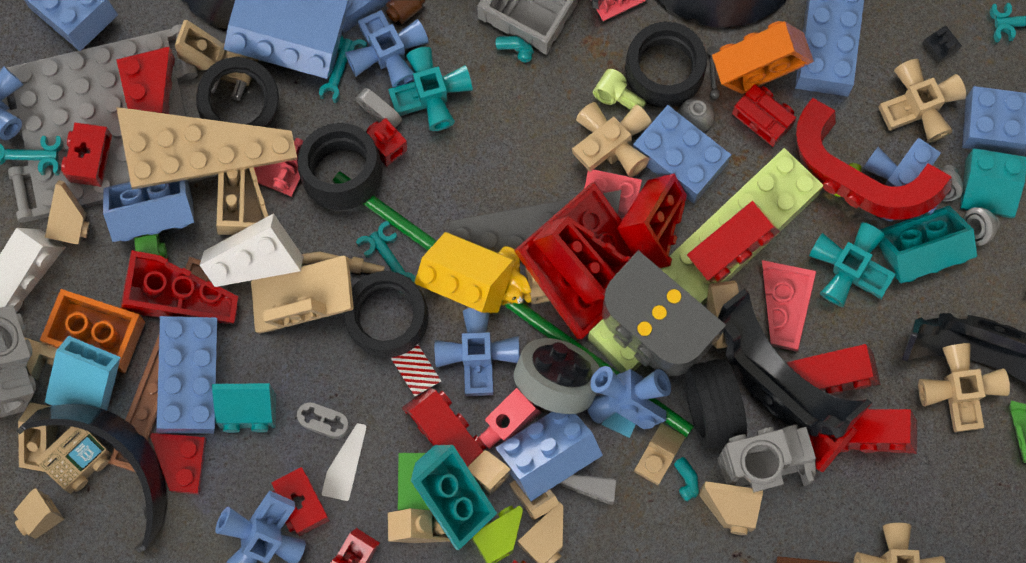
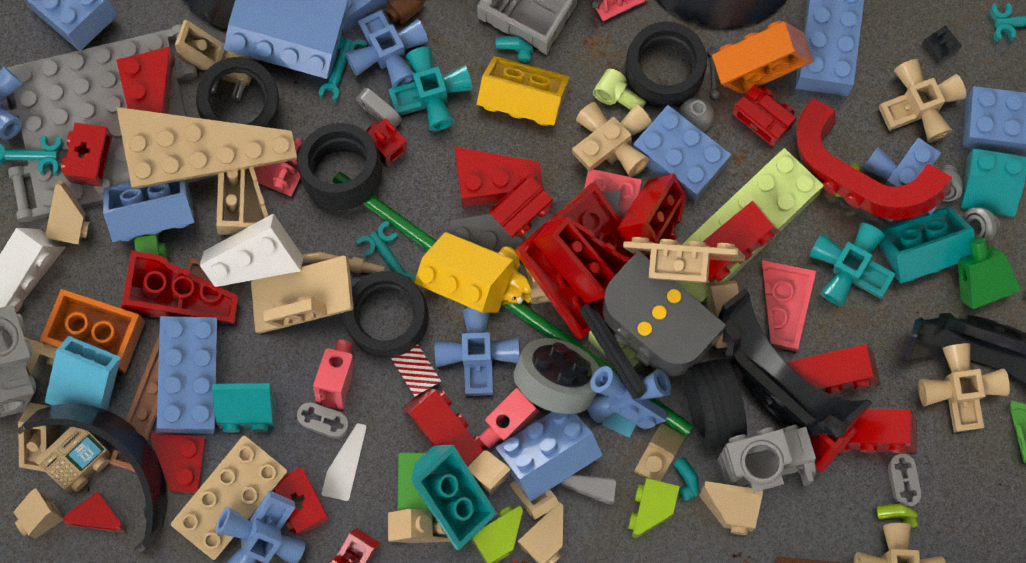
none -> red slope [63,491,126,532]
none -> tan bracket [171,436,287,560]
none -> coral torso [313,340,355,411]
none -> red wedge [455,147,543,208]
none -> yellow slope [476,56,570,126]
none -> red brick [489,174,553,238]
none -> black axle [579,303,647,399]
none -> tan bracket [623,237,745,283]
none -> lime slope [628,478,680,538]
none -> lime arm [877,504,919,529]
none -> light grey beam [888,453,921,508]
none -> green torso [958,238,1021,309]

